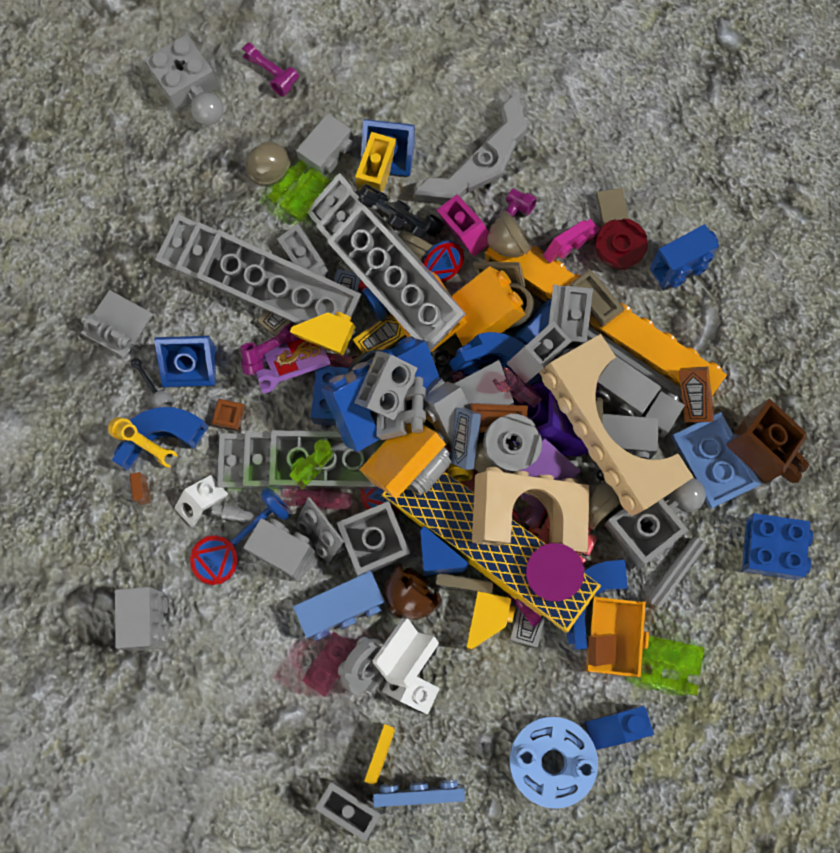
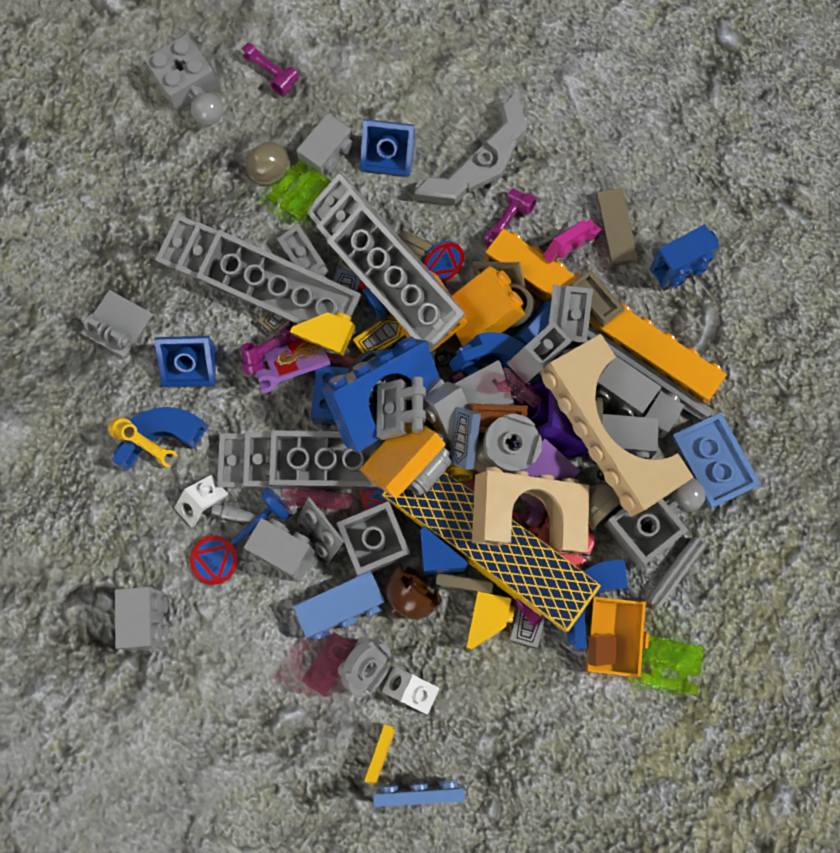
dark orange tile [130,472,150,505] -> none
hinge [131,358,175,408] -> none
dark orange tile [211,398,245,431] -> none
clear neon green plate [289,439,333,490] -> none
light grey brick [315,780,383,842] -> none
light grey brick [354,351,418,420] -> none
yellow slope [355,132,396,192] -> none
black plant [356,183,445,238] -> none
white panel [373,618,439,688] -> none
dark pink brick [437,194,489,257] -> none
dark tan hat [487,211,531,258] -> none
light blue piece [509,717,598,808] -> none
magenta tile [525,543,584,602] -> none
blue slope [585,705,654,750] -> none
dark red tile [595,218,648,270] -> none
tile [679,367,714,422] -> none
reddish brown hinge [726,398,810,484] -> none
blue brick [742,513,813,580] -> none

